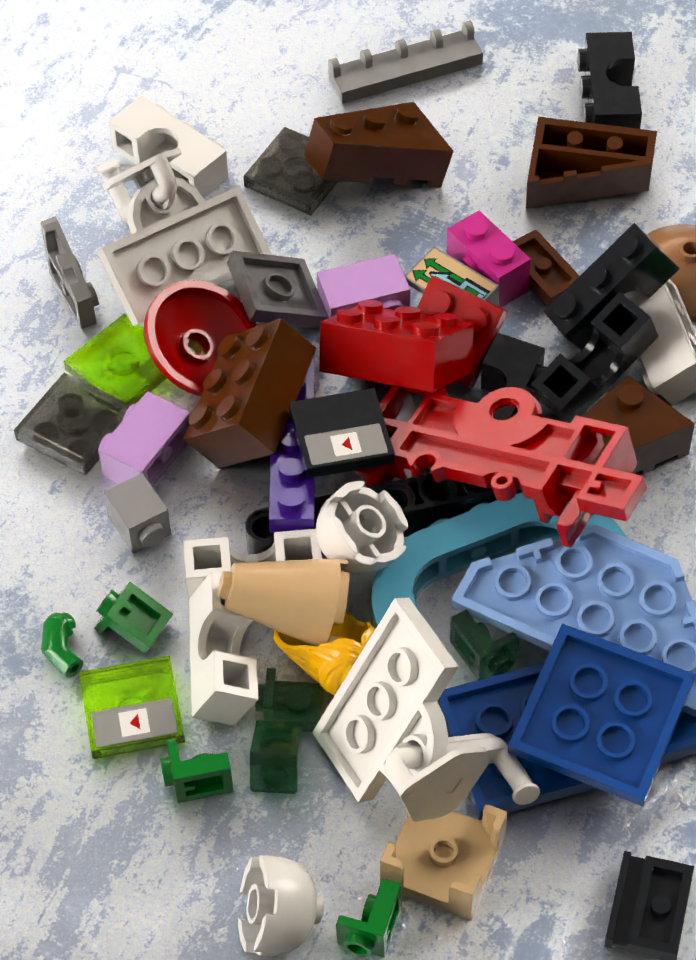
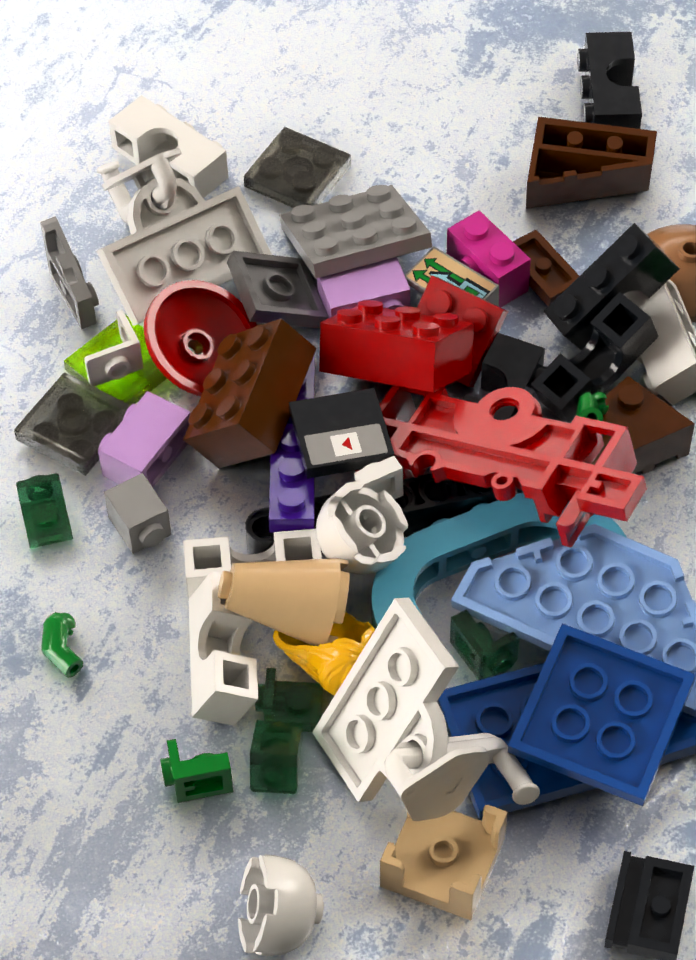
clear neon green tile [79,656,185,759] -> none
green bracket [94,582,173,653] -> none
reddish brown wedge [304,102,454,188] -> none
light grey hinge [328,20,483,104] -> none
green bracket [336,879,402,958] -> none
none -> clear green bracket [16,473,73,549]
none -> white bracket [84,310,144,387]
none -> light grey plate [279,185,432,279]
none -> white plate [354,456,403,499]
none -> green arm [576,391,609,421]

